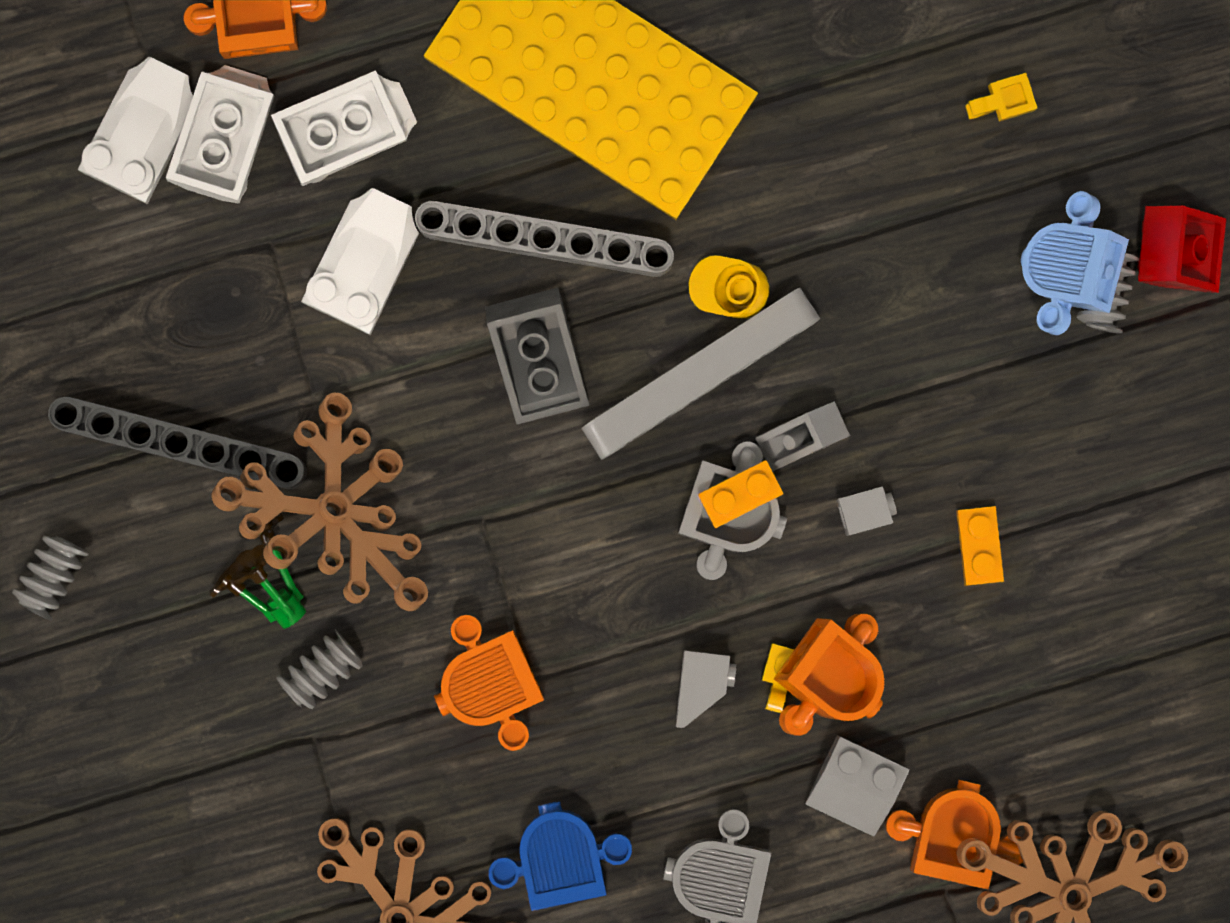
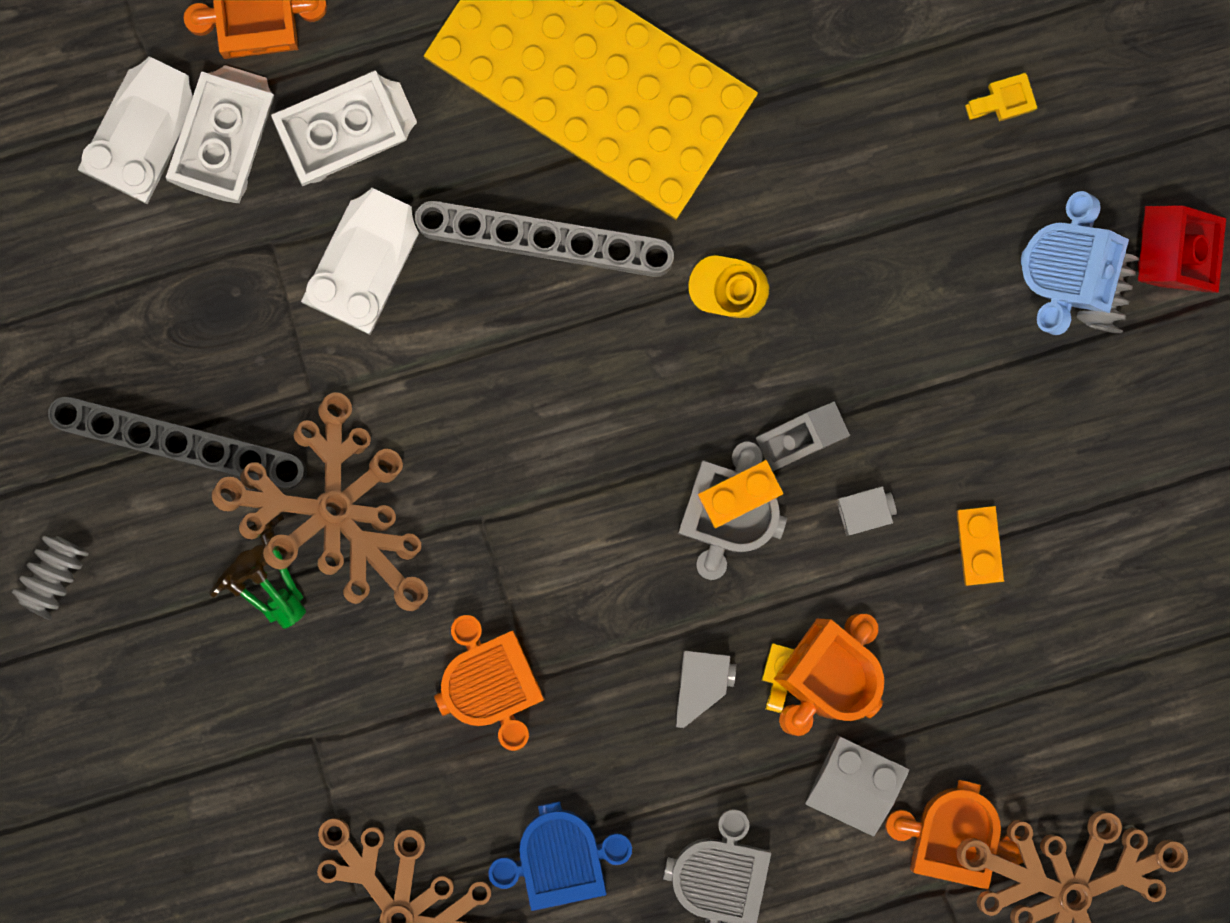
light grey piece [276,629,363,709] -> none
dark grey slope [485,288,589,425] -> none
light grey beam [581,287,821,460] -> none

